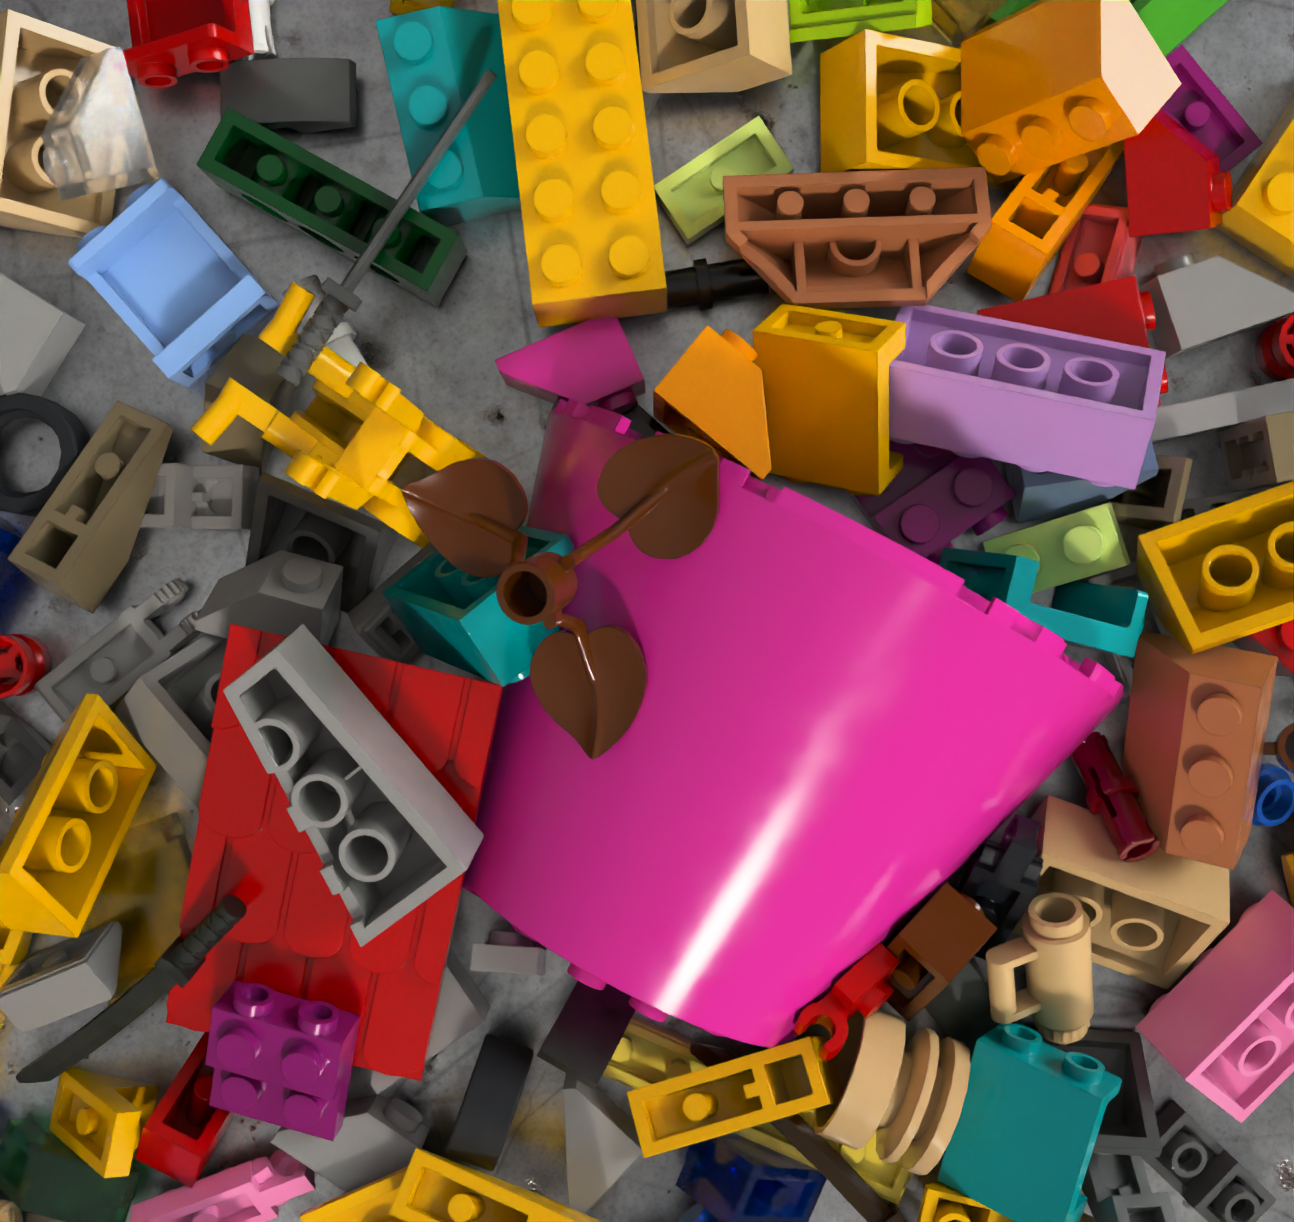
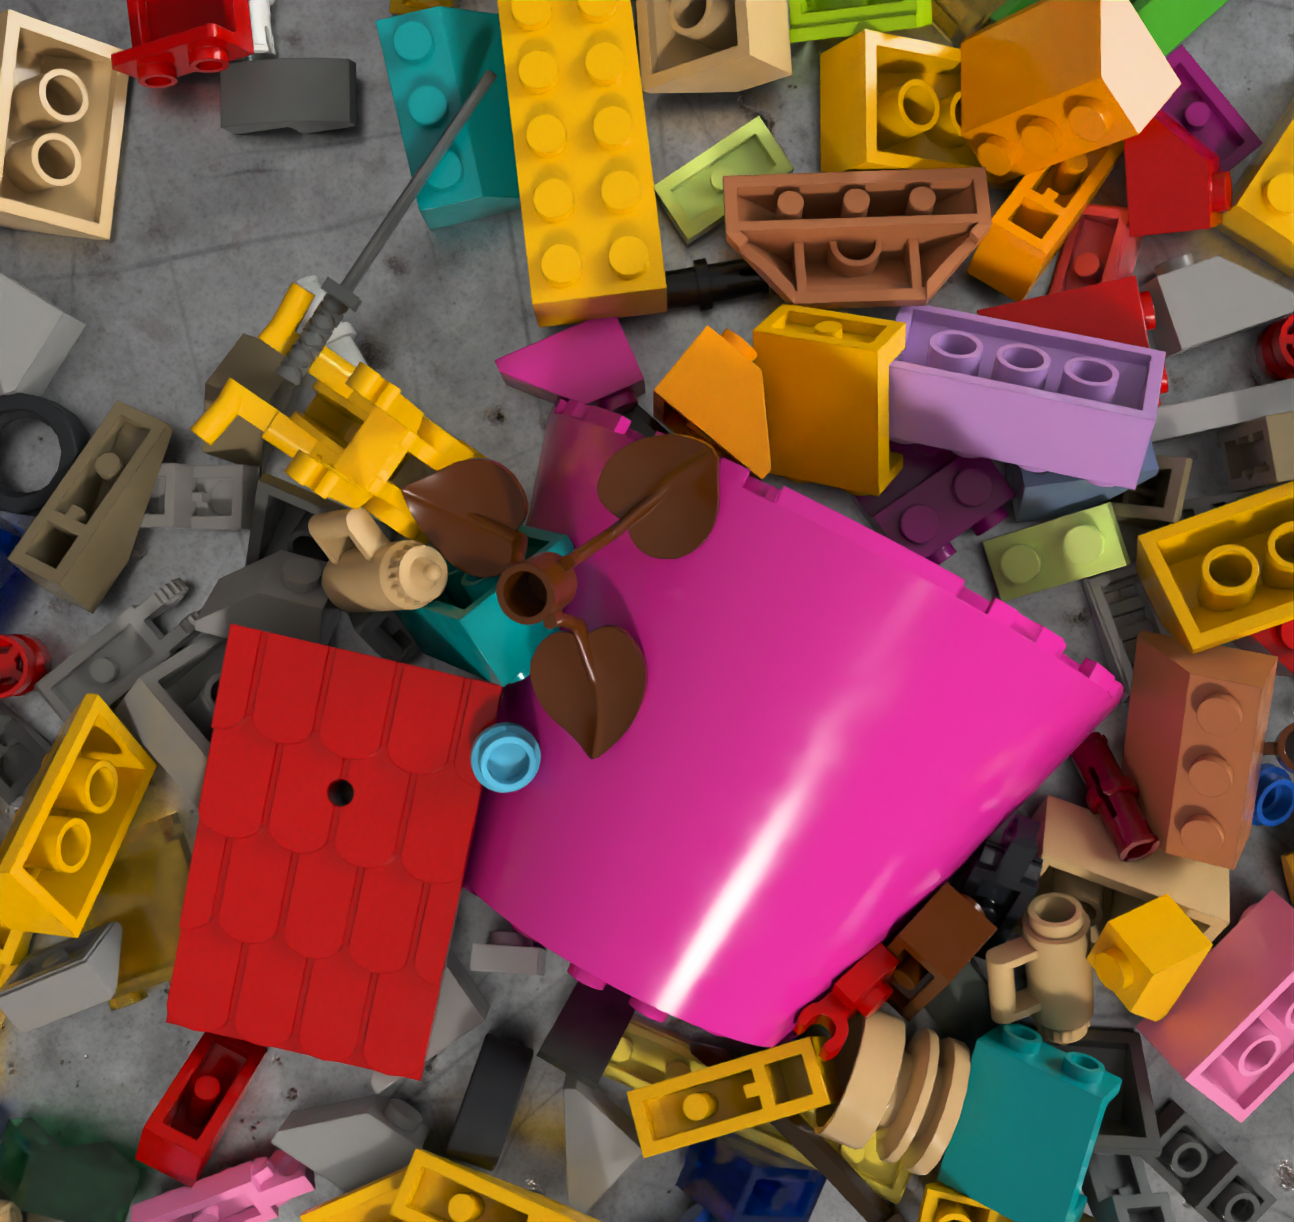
pearl dark grey sword [16,895,246,1083] -> none
clear slope [41,46,160,201] -> none
yellow slope [49,1068,158,1178] -> none
light blue panel [68,178,280,388] -> none
dark green brick [196,107,468,307] -> none
magenta plate [205,980,361,1141] -> none
light grey wedge [223,624,484,947] -> none
teal panel [939,547,1149,658] -> none
none -> tan piece [308,507,448,613]
none -> medium azure plate [470,722,541,793]
none -> yellow slope [1086,893,1213,1022]

